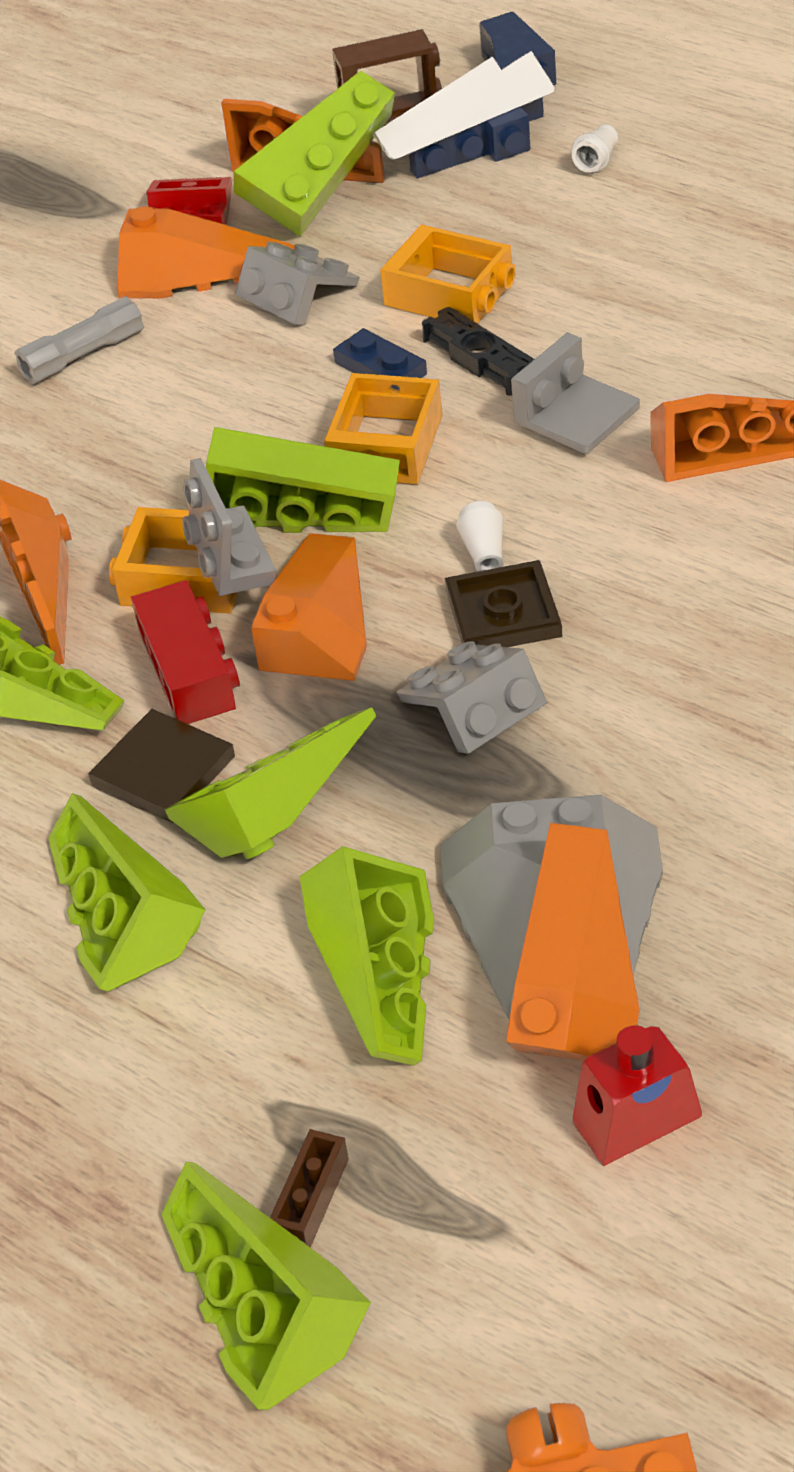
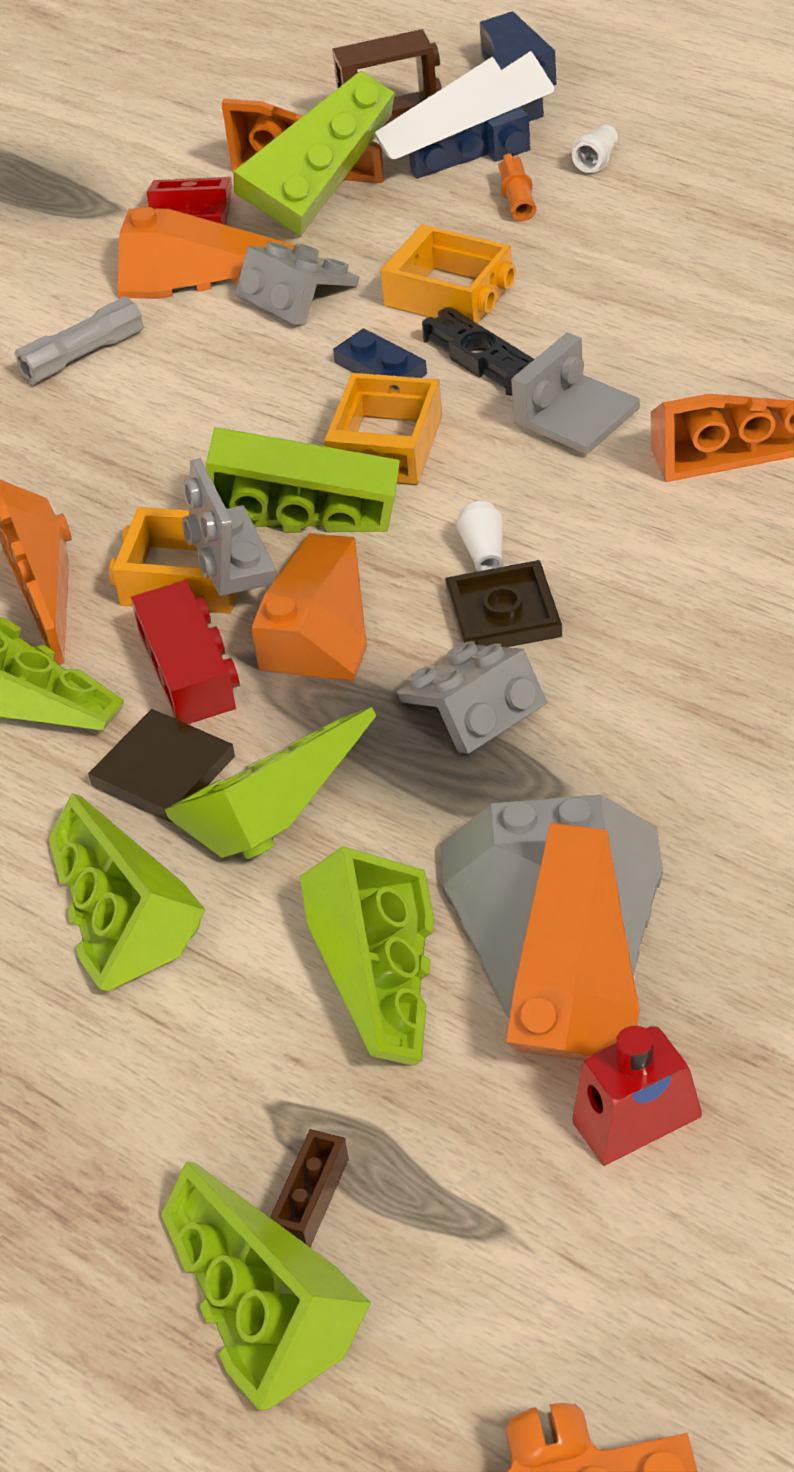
none -> orange axle [498,154,537,221]

